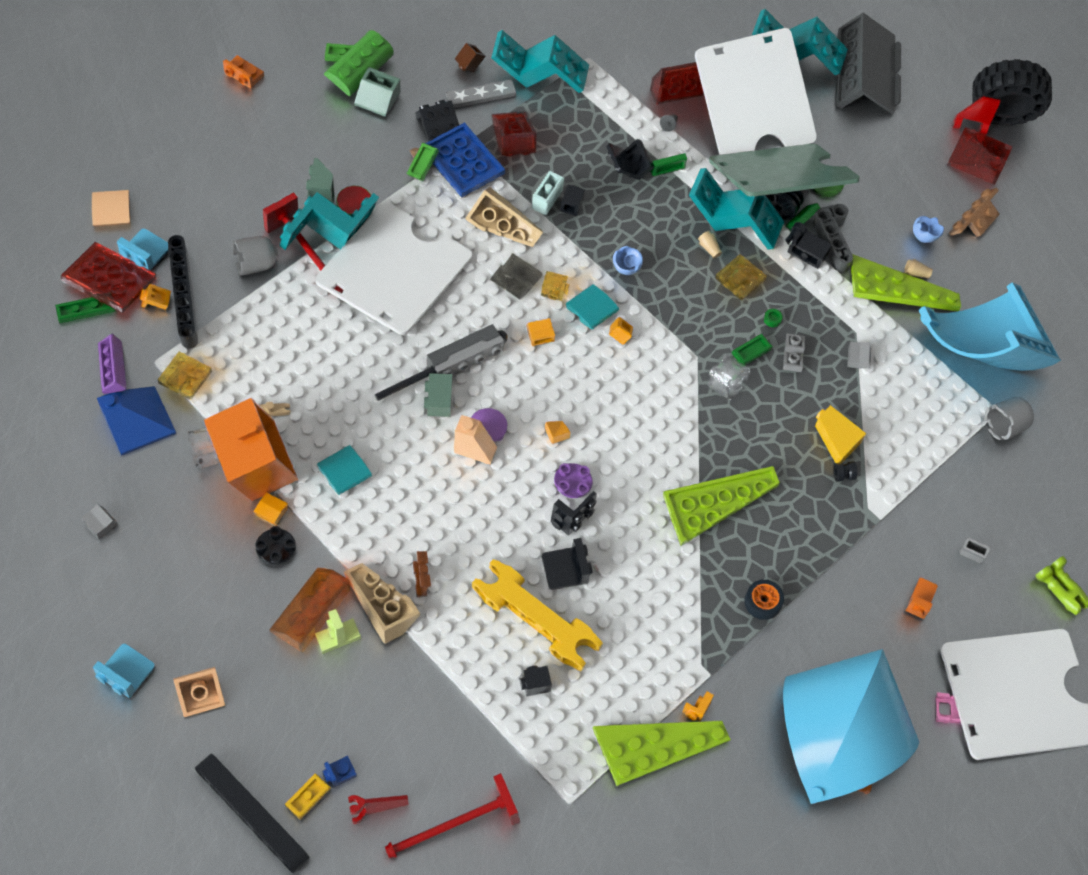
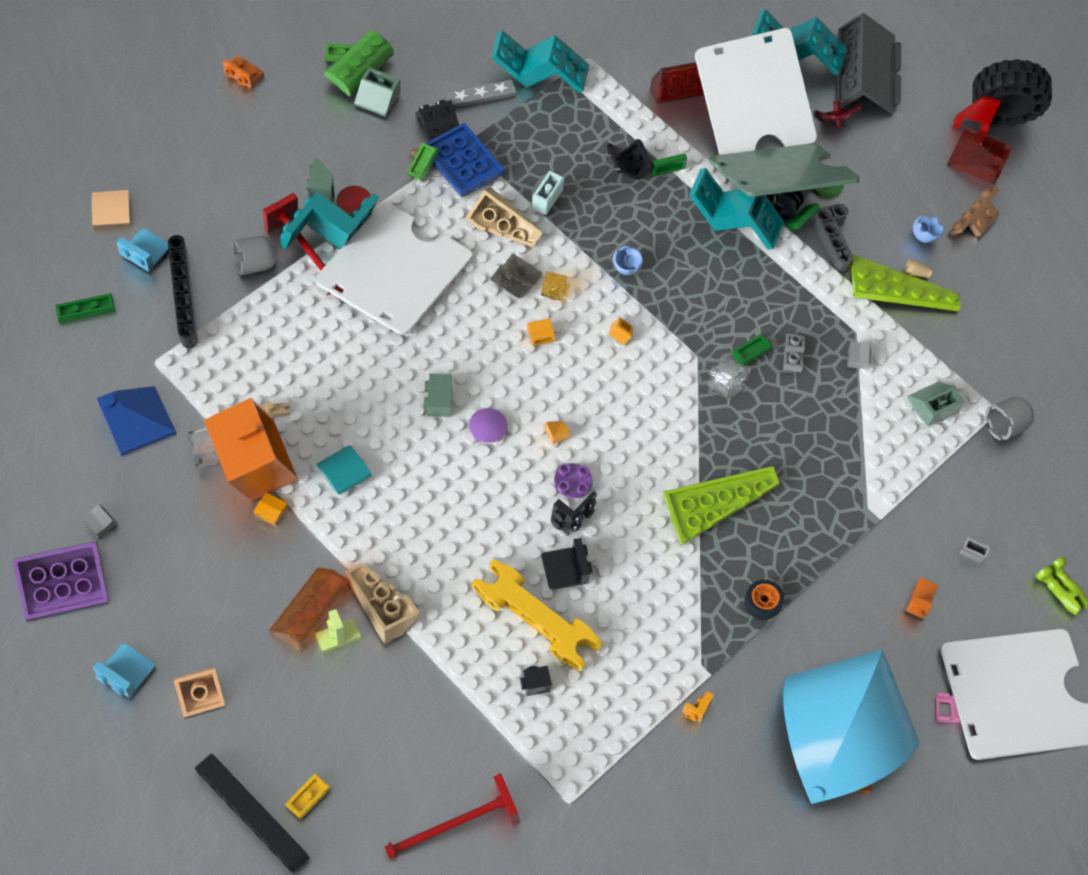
clear red plate [60,242,156,313] -> none
medium lavender slope [98,333,127,394] -> none
light orange bracket [140,284,171,310] -> none
clear yellow plate [157,351,212,400] -> none
black dish [255,526,296,564] -> none
blue bracket [322,756,357,788] -> none
red flag [348,795,408,824] -> none
piece [375,324,508,401] -> none
dark orange piece [413,551,431,597] -> none
light nougat slope [454,415,497,465] -> none
reddish brown brick [455,43,486,72] -> none
clear red slope [491,111,537,157] -> none
black brick [560,185,585,216] -> none
teal slope [566,284,619,330] -> none
lime wing [592,721,731,786] -> none
dark grey piece [660,114,678,131] -> none
tan cone [698,231,722,258] -> none
clear yellow plate [715,254,767,301] -> none
green tile [764,309,783,328] -> none
black hinge [785,222,832,269] -> none
yellow slope [815,405,866,463] -> none
black wheel [833,461,858,482] -> none
medium azure panel [919,282,1061,371] -> none
none -> medium lavender slope [12,540,109,620]
none -> dark red piece [814,101,861,127]
none -> sand green slope [907,381,965,427]

